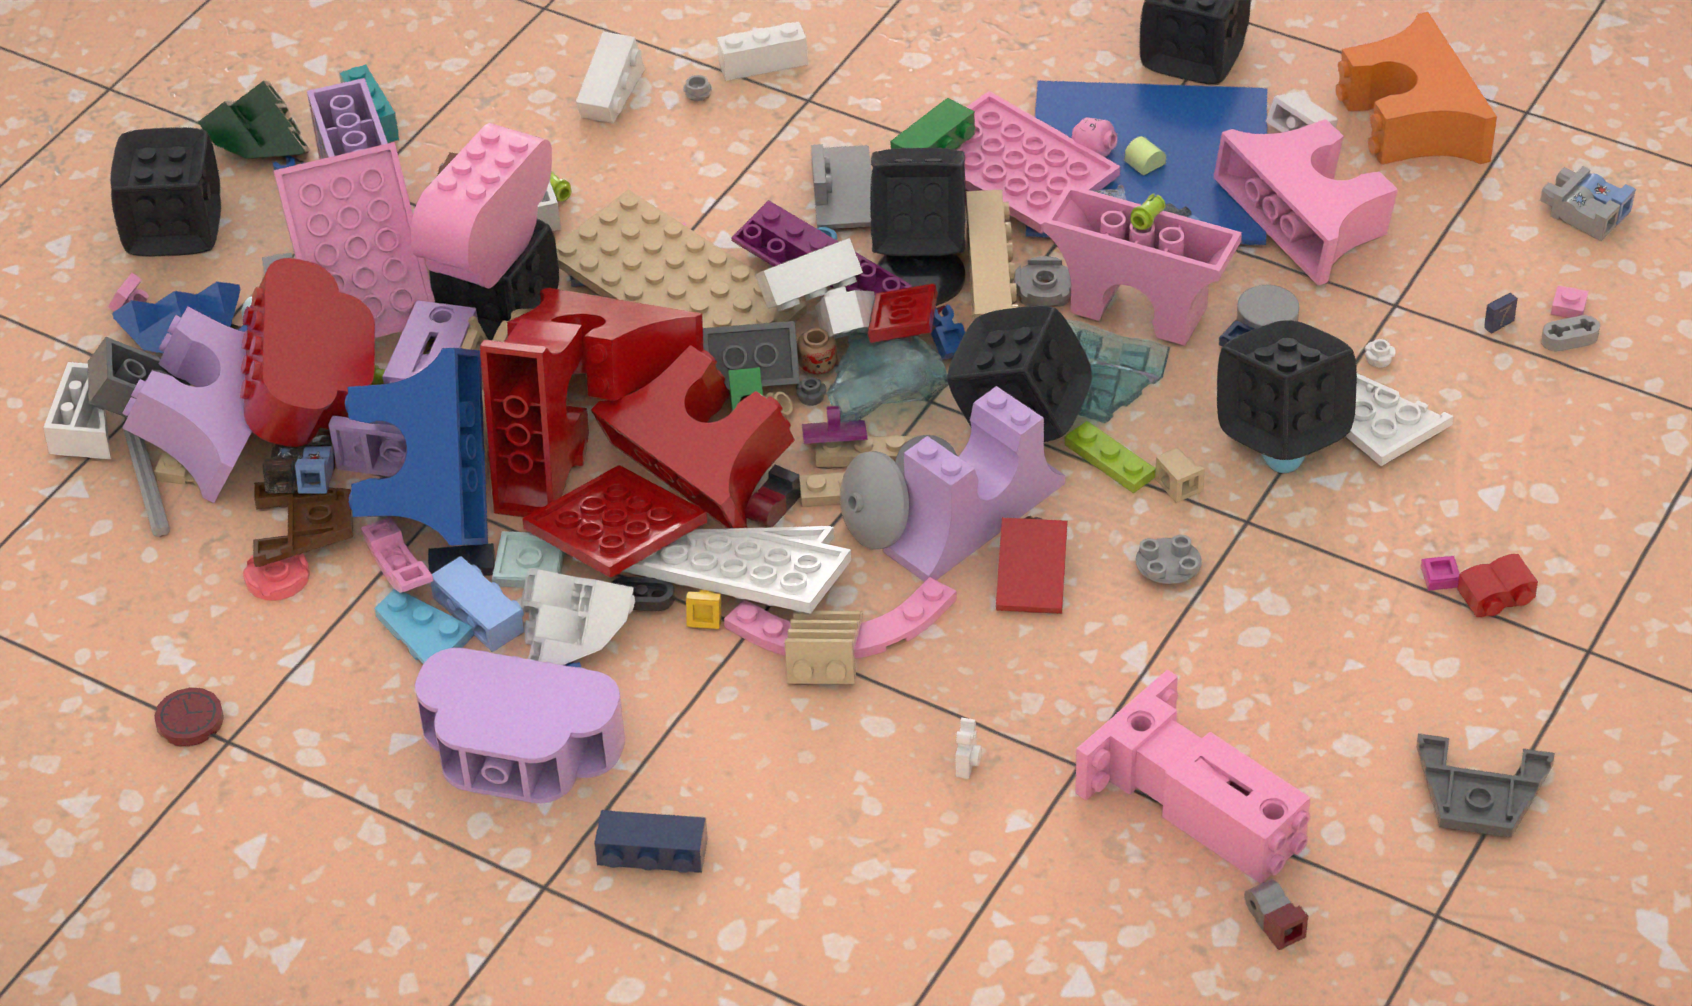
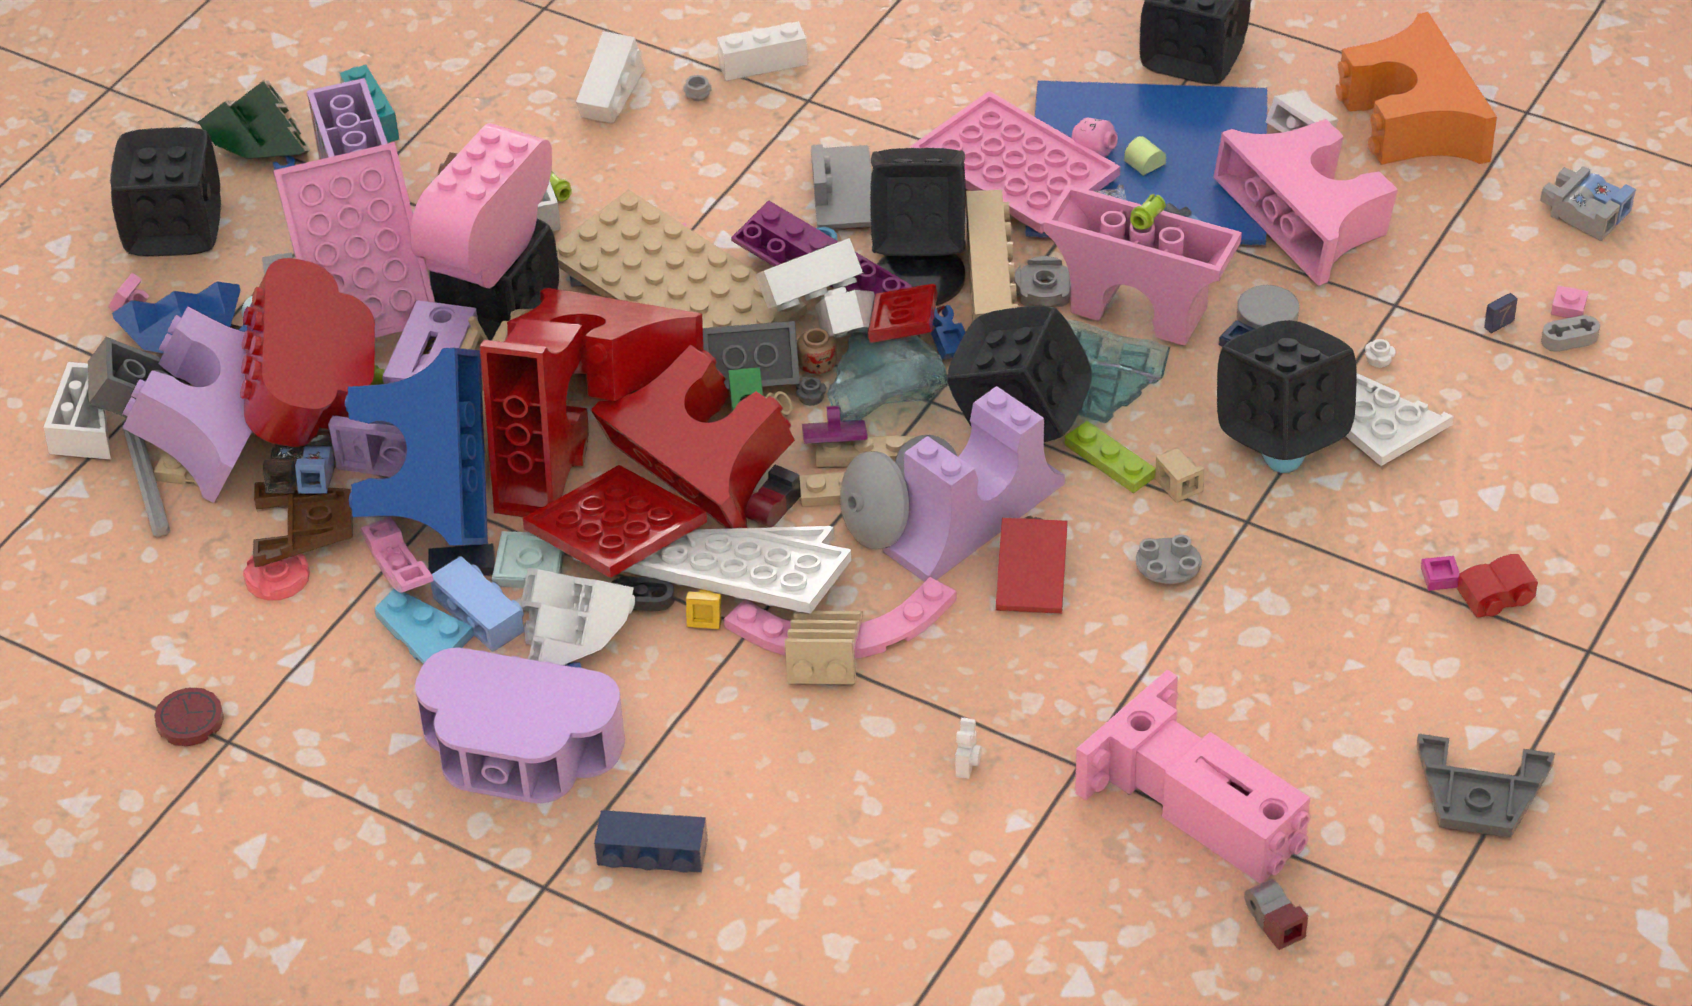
green brick [890,97,975,150] -> none

